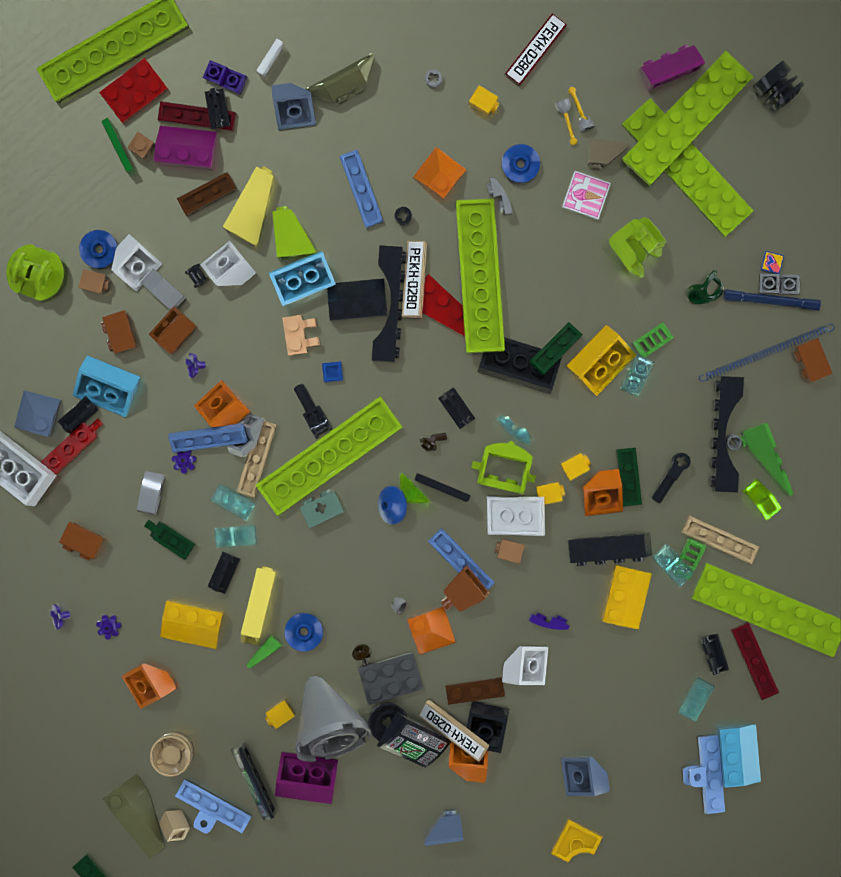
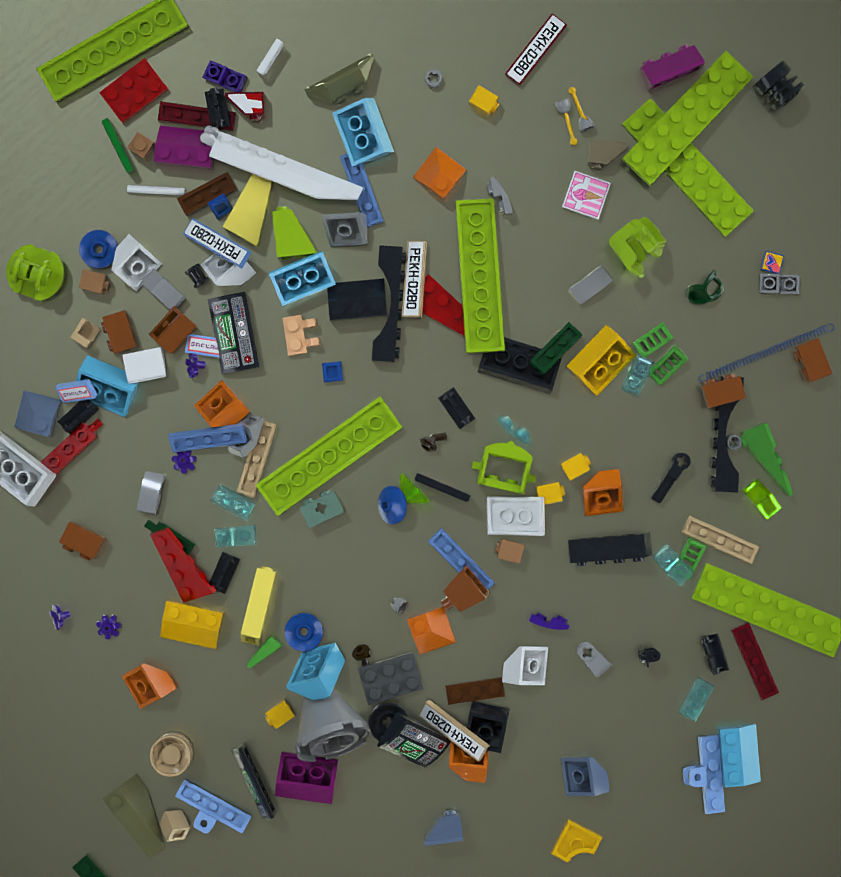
sand blue slope [272,83,316,130] -> none
black connector [294,383,333,439] -> none
black bush [395,207,412,226] -> none
blue dish [502,144,540,183] -> none
yellow slope [601,564,652,629] -> none
dark green plate [616,447,642,507] -> none
dark blue piece [724,289,821,311] -> none
none -> tile [55,379,97,403]
none -> tan panel [70,318,101,348]
none -> white slope [122,347,166,384]
none -> white bar [127,185,185,195]
none -> red wing [150,527,217,603]
none -> tile [183,218,252,269]
none -> tile [185,334,219,358]
none -> white hinge [200,125,363,200]
none -> blue tile [208,193,233,220]
none -> slope [208,292,260,375]
none -> slope [225,92,265,121]
none -> medium azure slope [286,643,345,700]
none -> light grey slope [322,212,368,247]
none -> medium azure slope [332,98,394,167]
none -> light grey slope [569,265,613,305]
none -> light grey piece [577,642,612,678]
none -> black hinge [638,645,661,667]
none -> bright green slope [647,344,688,386]
none -> dark orange brick [701,373,746,408]

